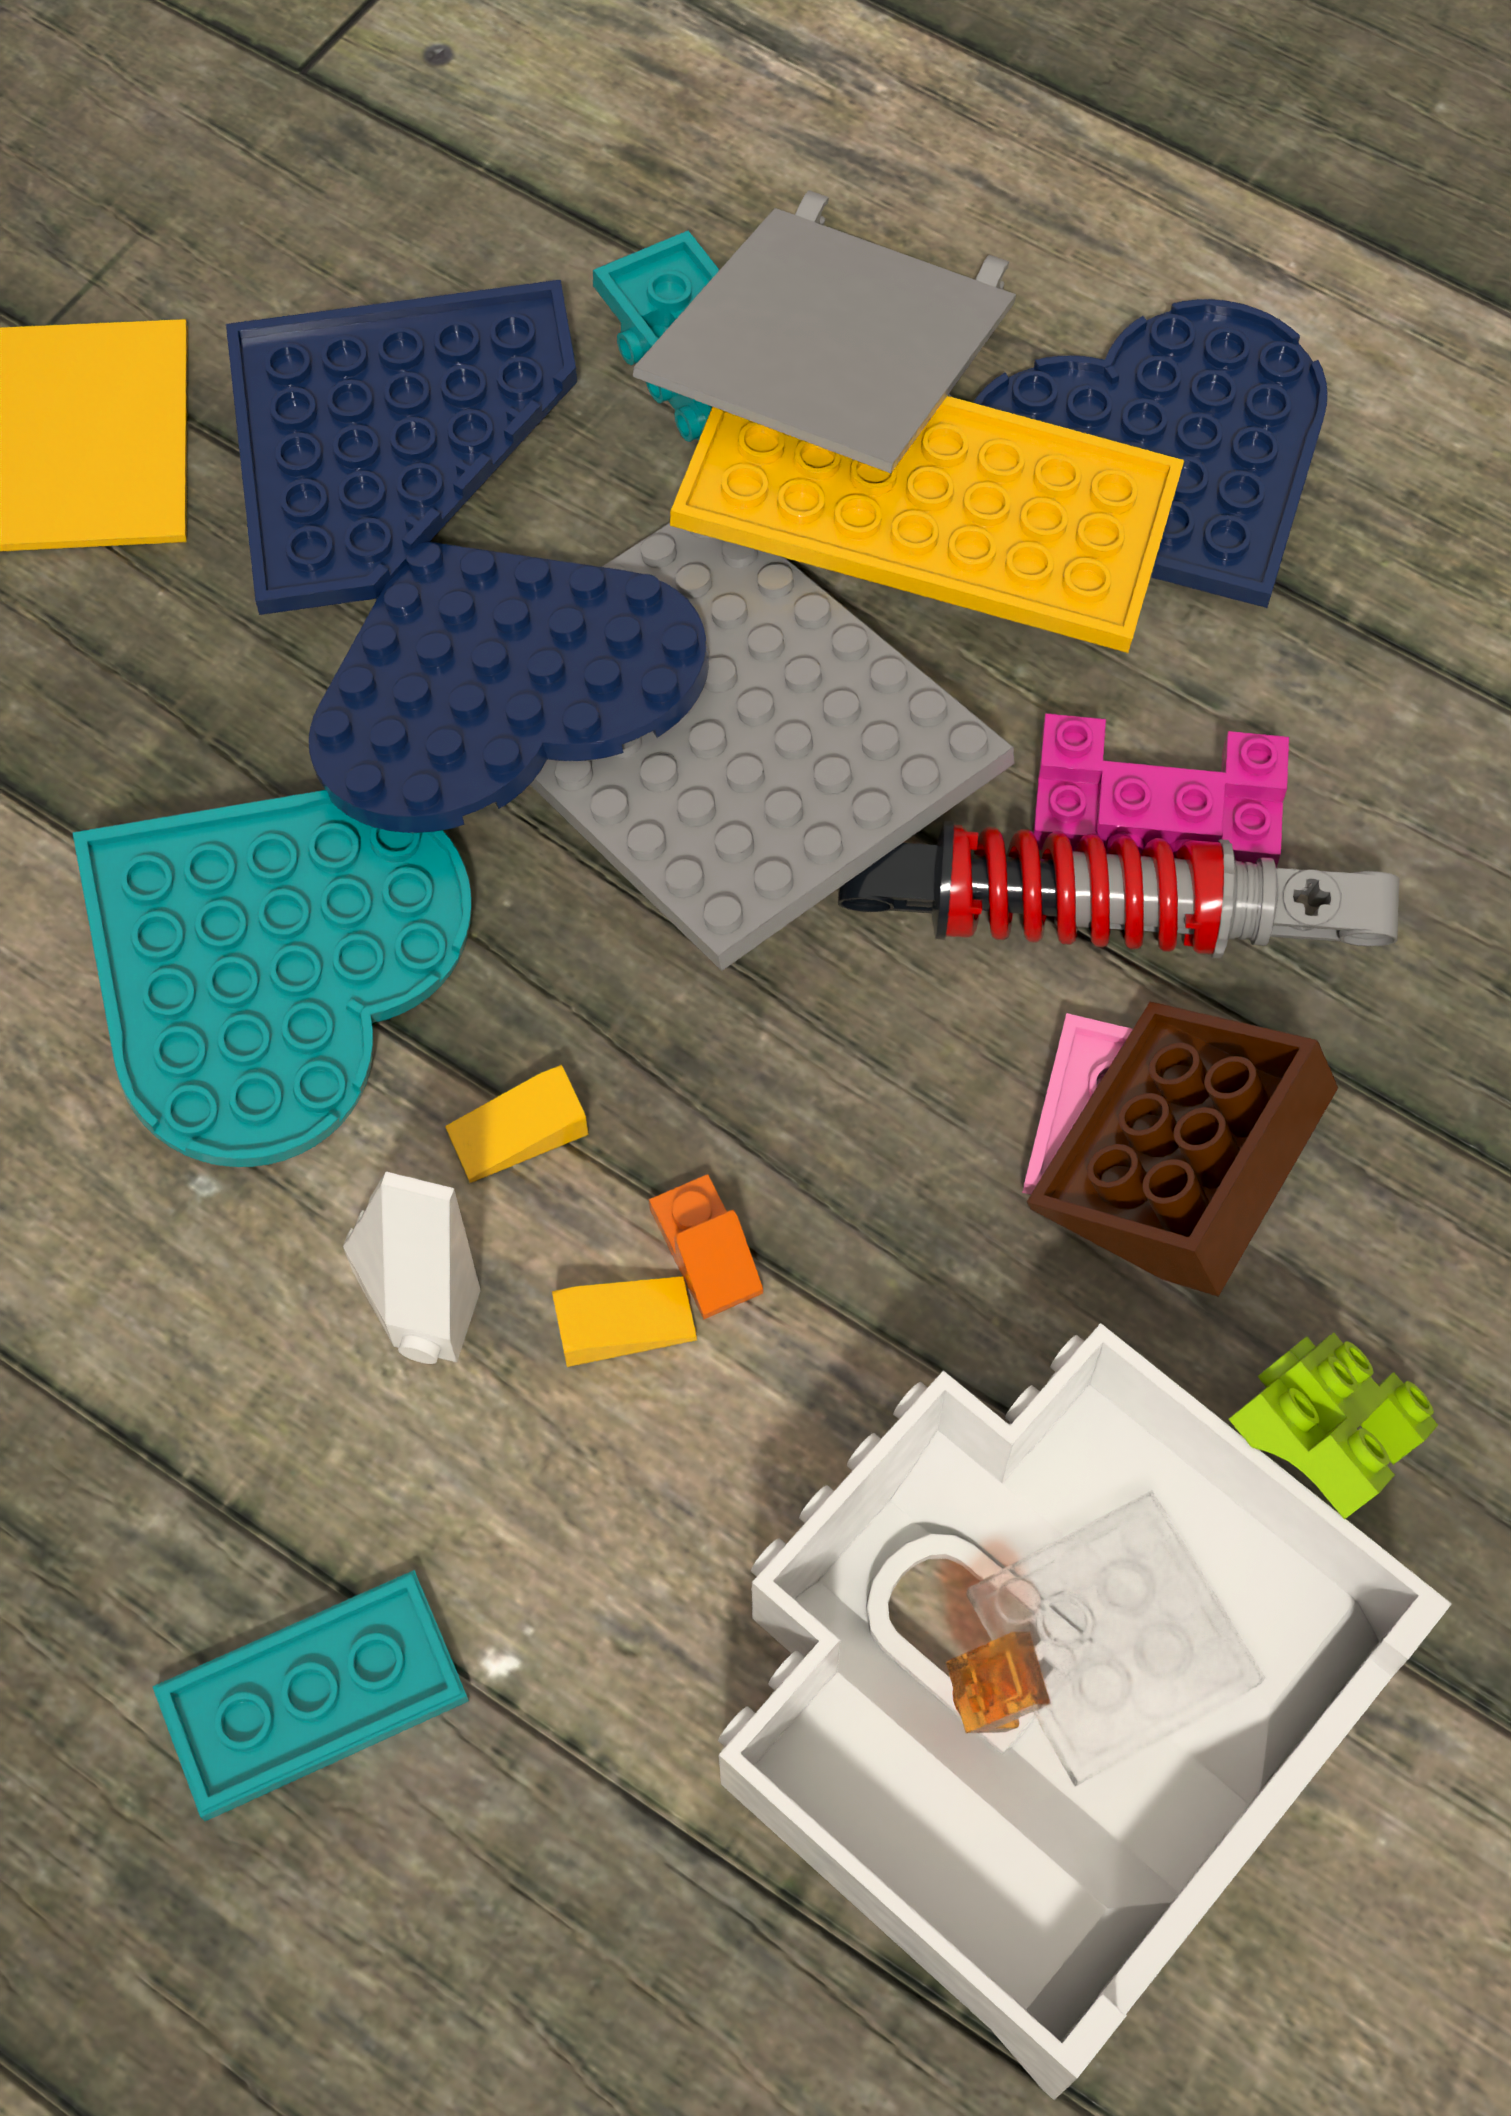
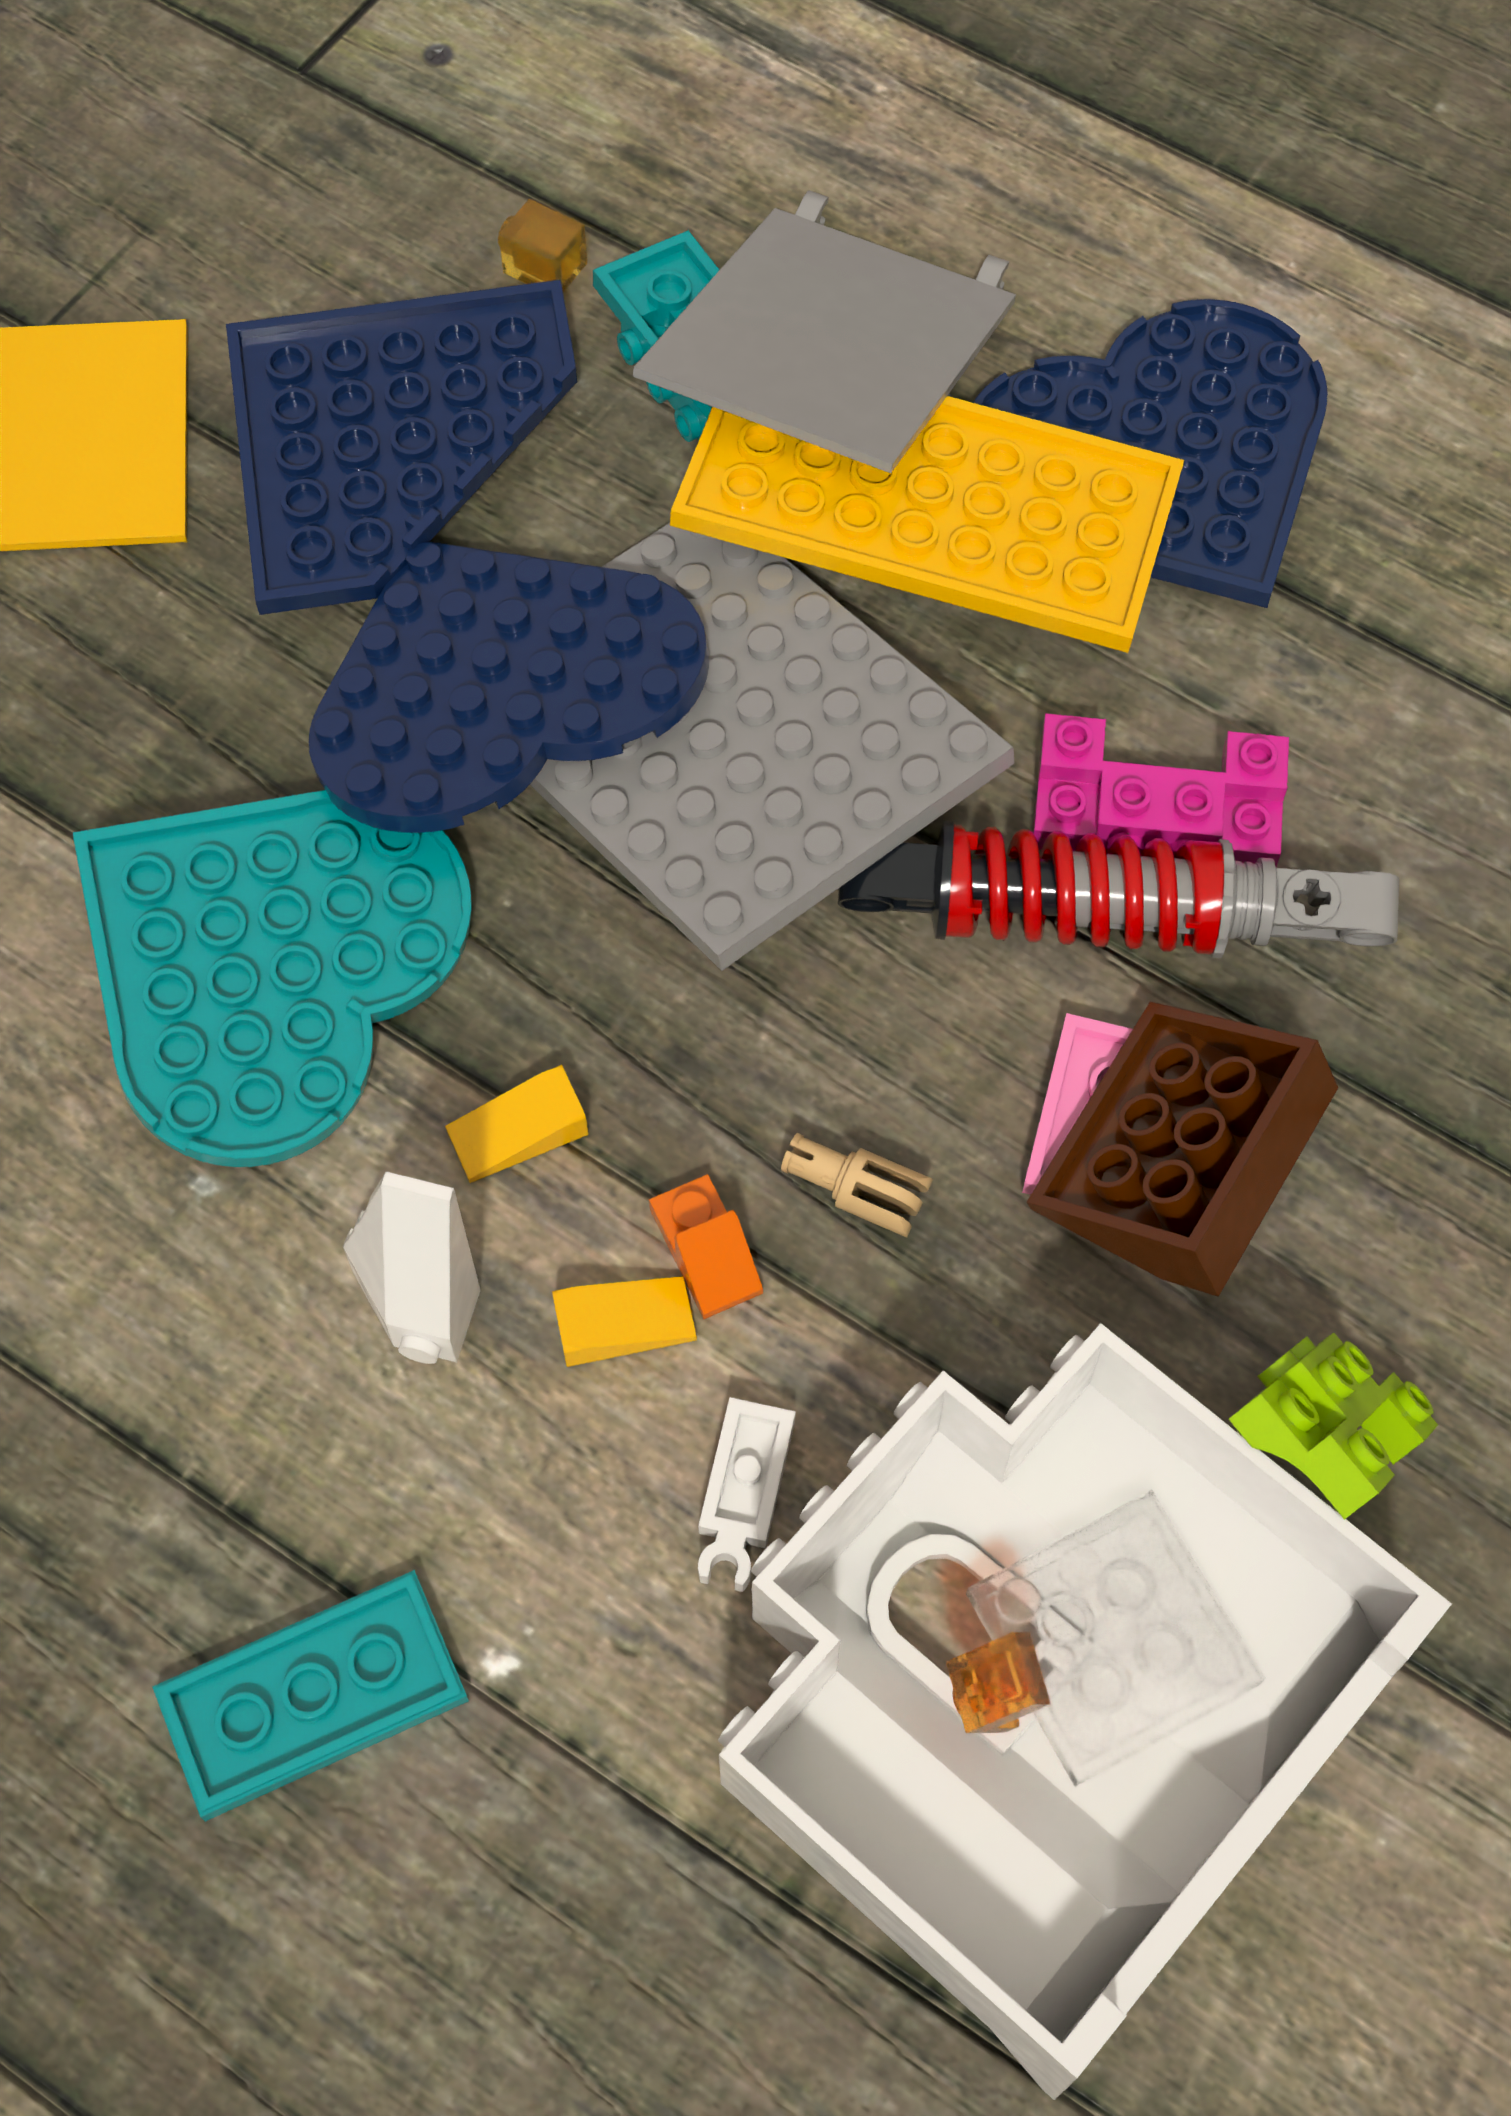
none -> clear yellow brick [498,198,588,292]
none -> white plate [698,1397,796,1592]
none -> tan arm [781,1133,933,1238]

